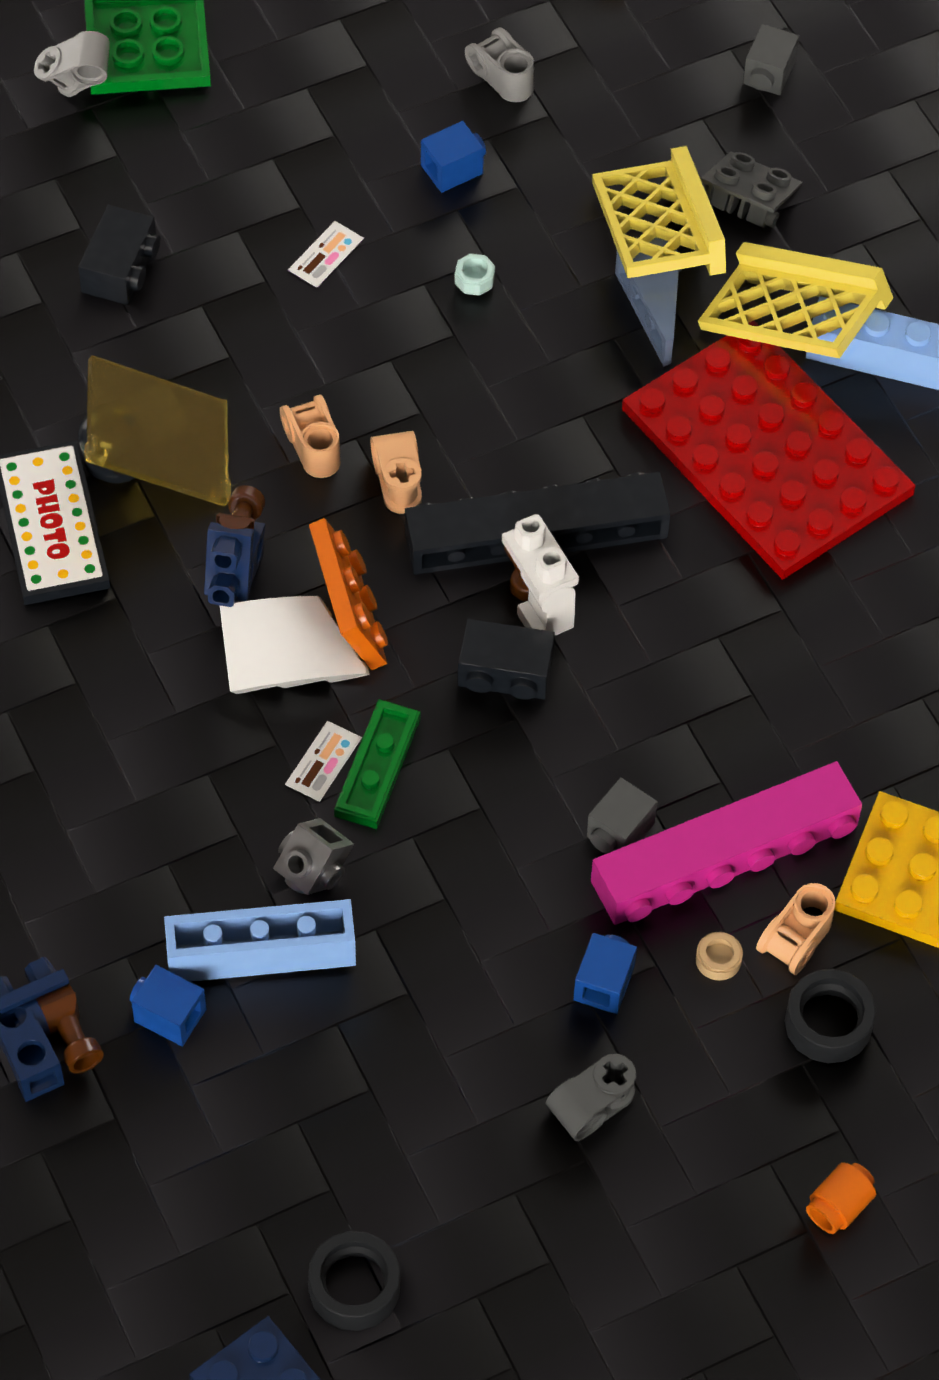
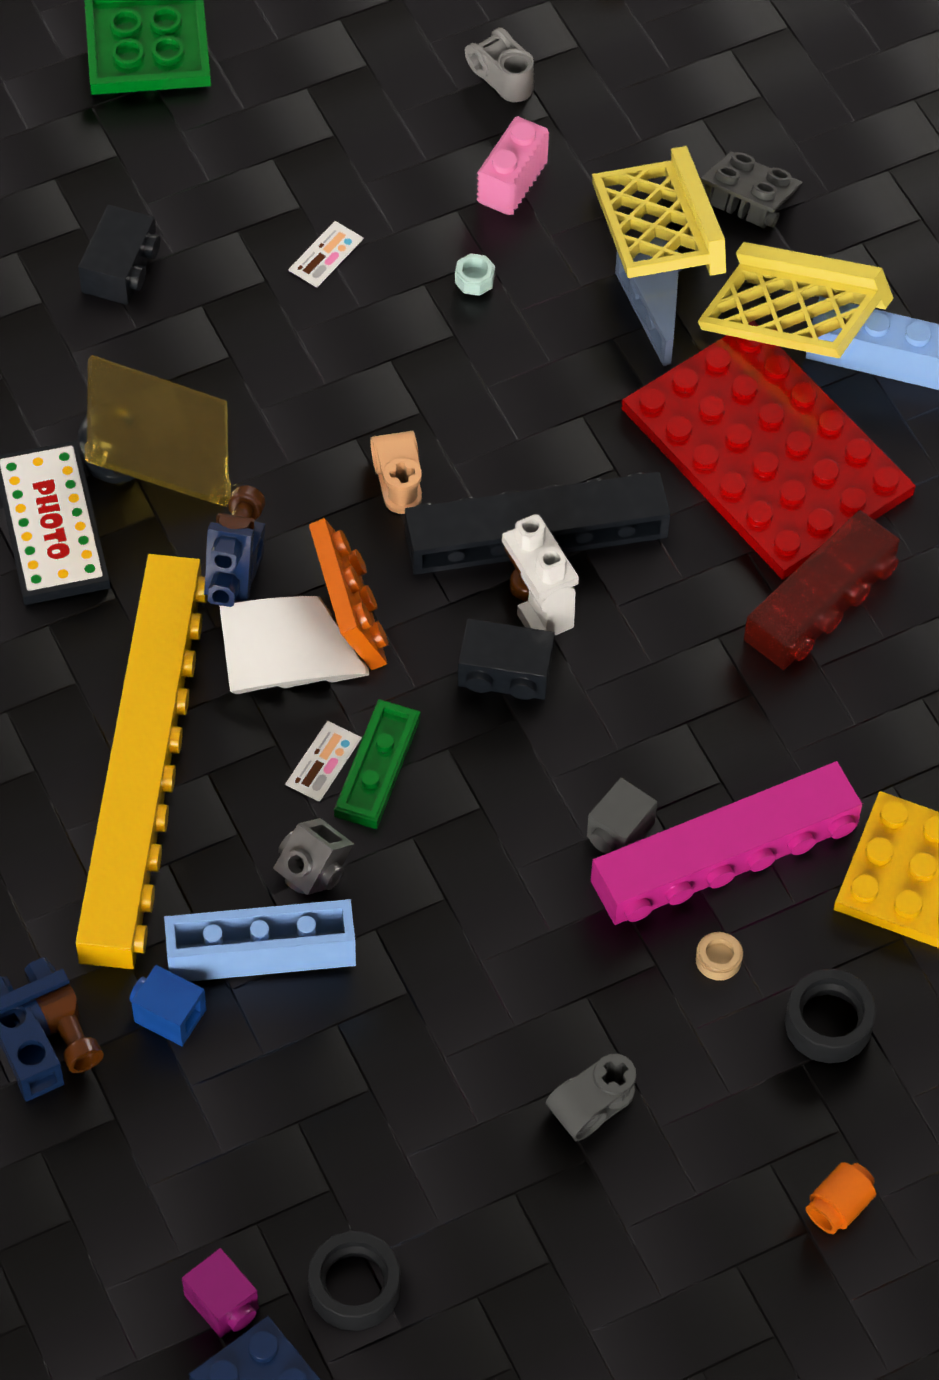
light grey piece [34,31,110,97] -> none
light nougat piece [279,394,341,478] -> none
blue brick [421,121,486,193] -> none
blue brick [573,933,637,1014] -> none
dark grey brick [743,24,800,95] -> none
light nougat piece [756,883,835,975] -> none
none -> yellow brick [75,554,208,970]
none -> magenta brick [182,1248,259,1338]
none -> bright pink brick [476,116,549,215]
none -> clear red brick [744,510,900,670]

